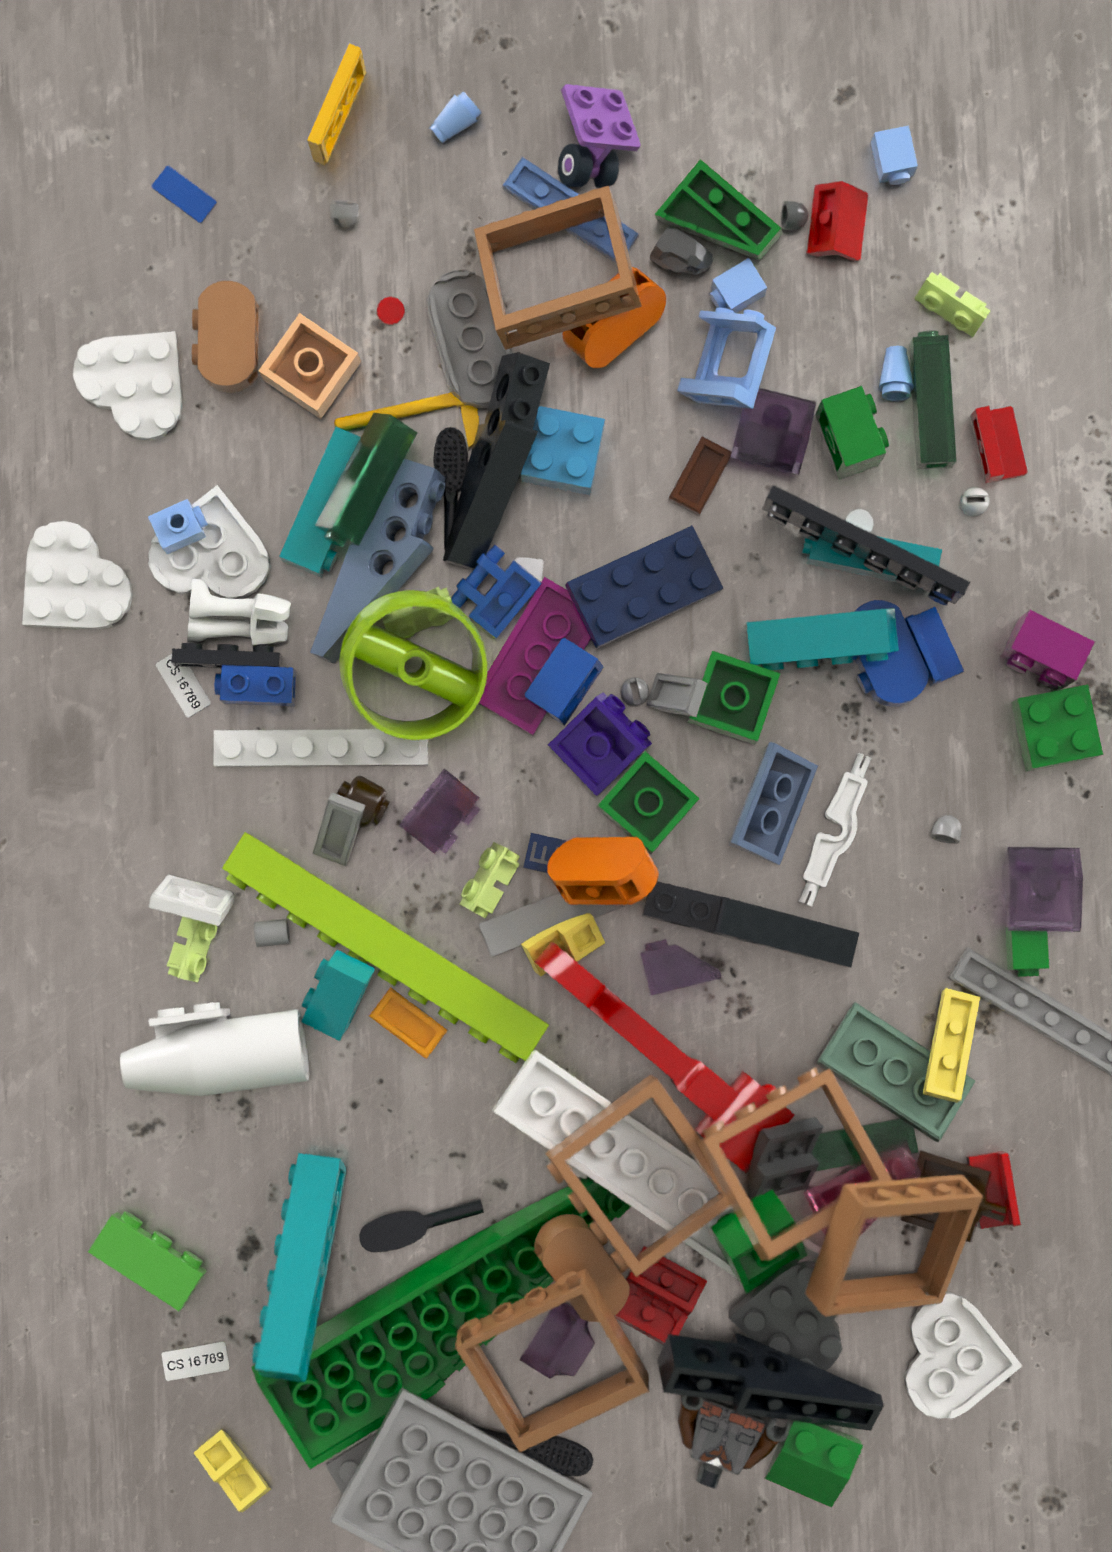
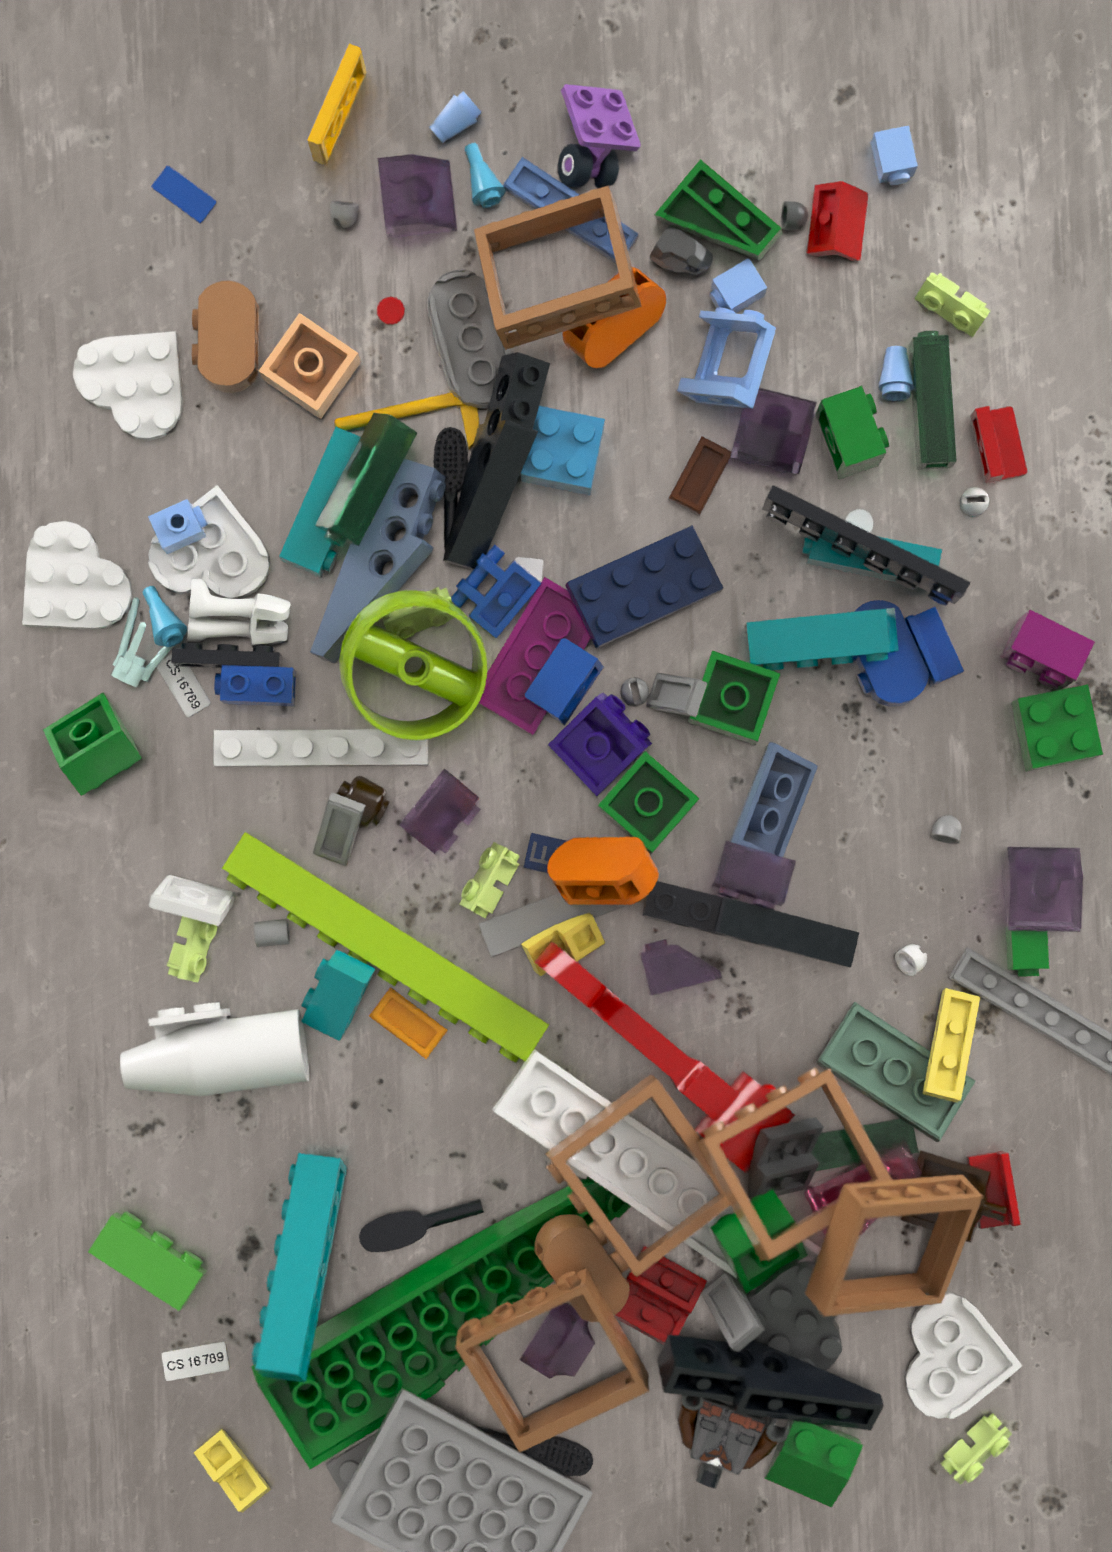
white piece [798,753,872,907] -> none
none -> green slope [43,692,142,796]
none -> light aqua plant [111,597,174,687]
none -> medium azure cone [142,586,187,647]
none -> clear purple slope [377,154,457,238]
none -> medium azure cone [464,143,506,208]
none -> light grey tile [701,1272,765,1352]
none -> clear purple slope [712,841,796,910]
none -> white hinge [895,944,927,976]
none -> yellowish green hinge [940,1413,1012,1485]

